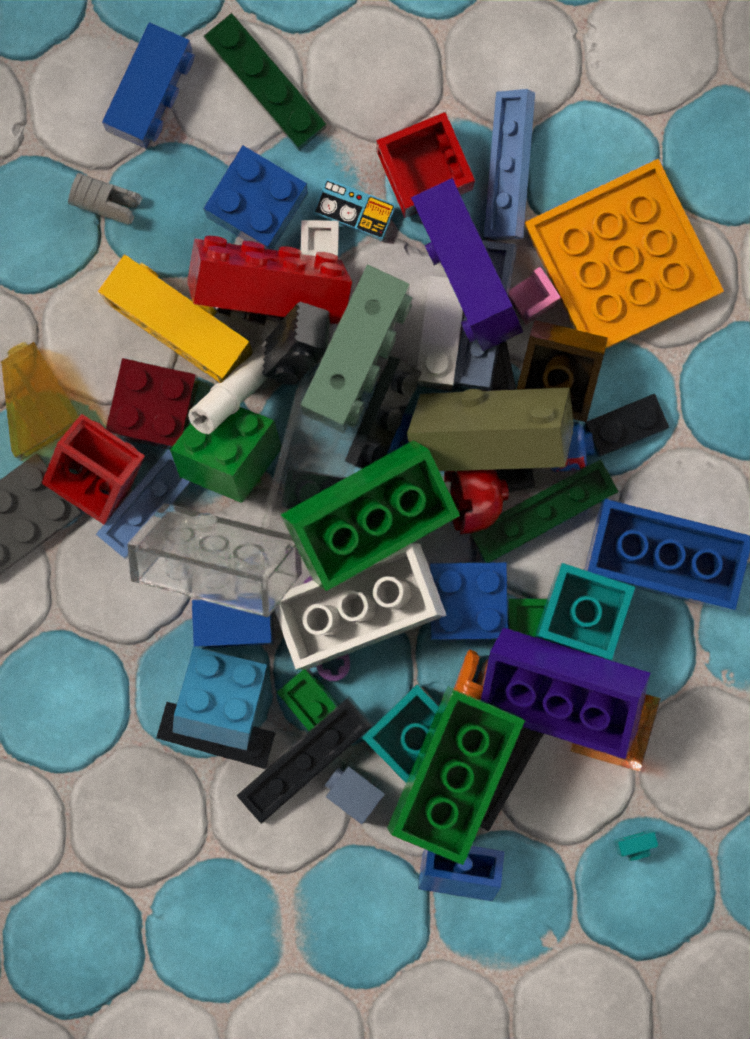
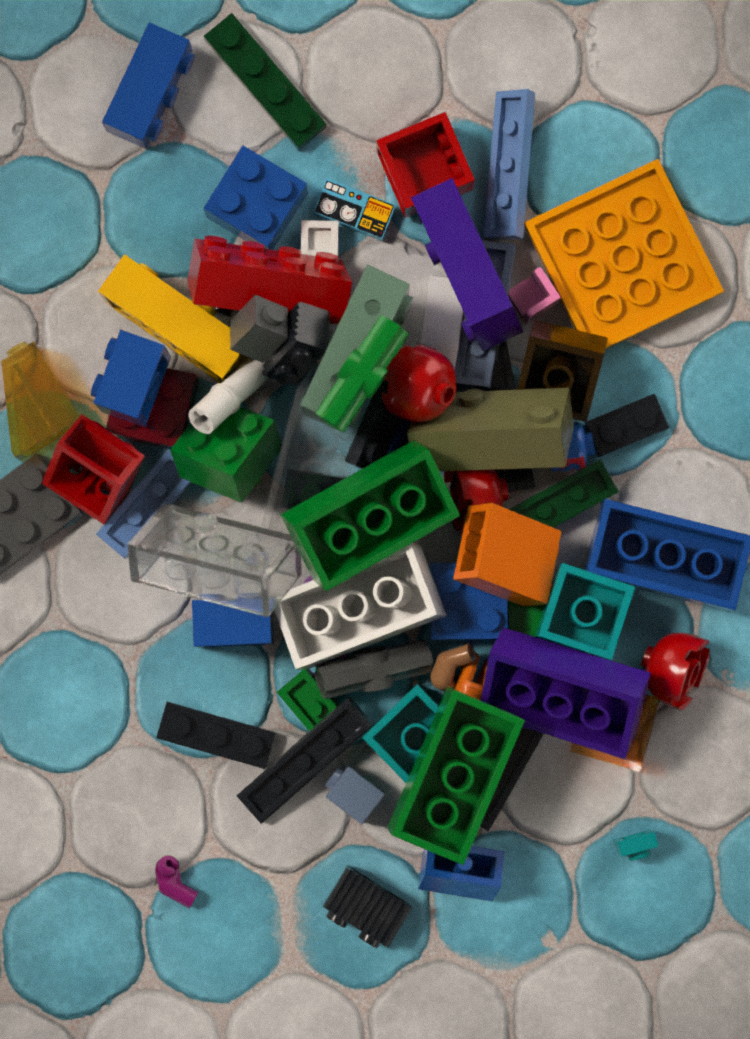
light grey hinge [68,173,143,225] -> none
dark azure brick [173,647,267,750] -> none
none -> blue brick [91,329,171,428]
none -> magenta arm [155,855,198,909]
none -> dark grey brick [230,295,288,363]
none -> green piece [315,315,409,433]
none -> dark grey piece [315,639,433,699]
none -> black brick [323,865,412,948]
none -> red cylinder [382,343,456,422]
none -> medium nougat arm [430,643,476,692]
none -> orange brick [453,503,562,606]
none -> red cylinder [641,632,710,710]

